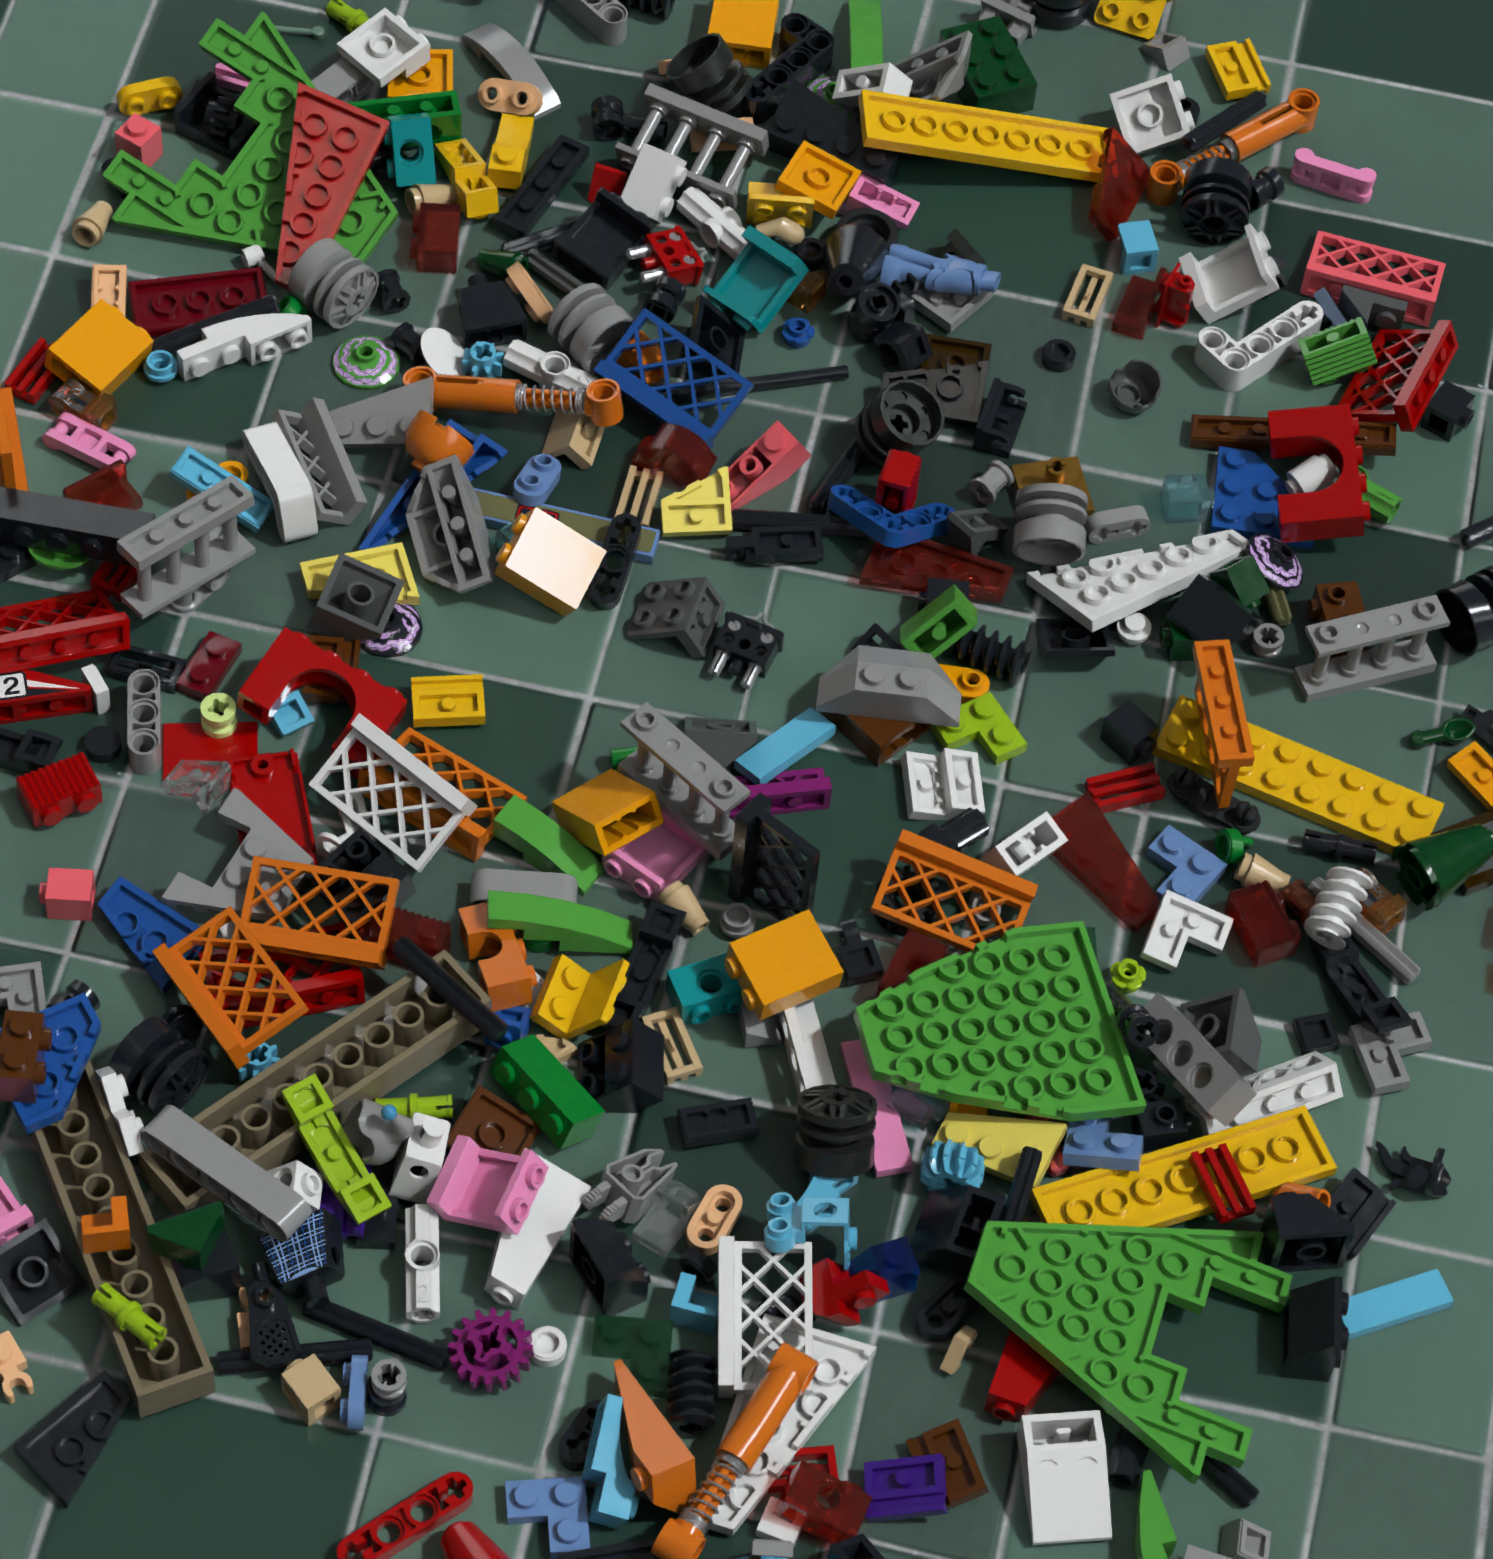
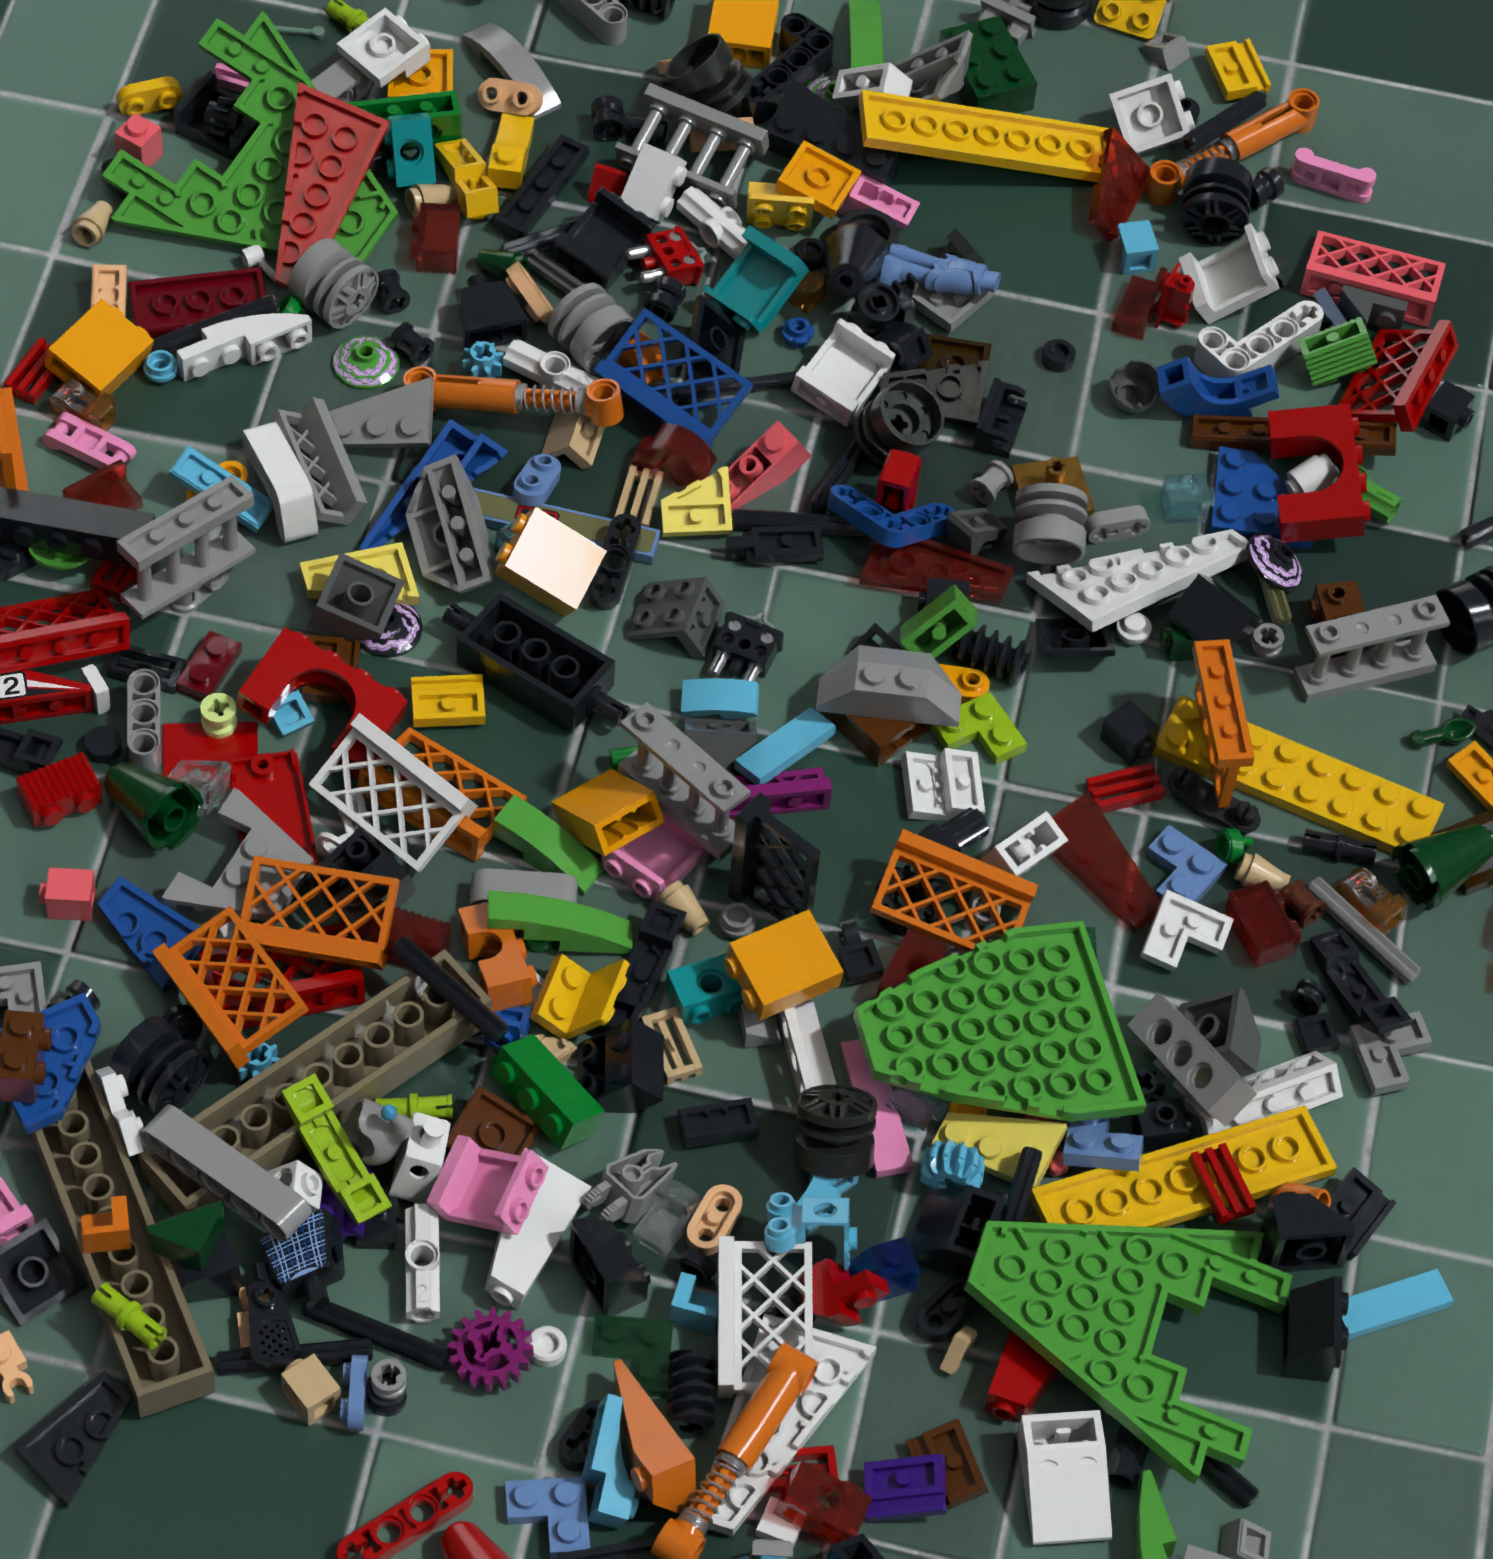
orange cylinder [405,410,475,473] -> none
white sticker [421,328,466,376] -> none
tan arm [755,217,805,245] -> none
tan tile [1061,263,1114,329] -> none
black pin [1106,984,1161,1048] -> none
lime plate [1110,958,1146,994] -> none
dark green brick [1209,554,1271,610] -> none
white piece [1304,866,1373,950] -> none
black piece [1376,1141,1451,1197] -> none
none -> dark green cone [104,762,203,851]
none -> black brick [442,592,630,733]
none -> medium azure slope [681,678,759,720]
none -> white panel [791,318,895,427]
none -> blue arch [1156,356,1280,418]
none -> black bush [1289,979,1328,1015]

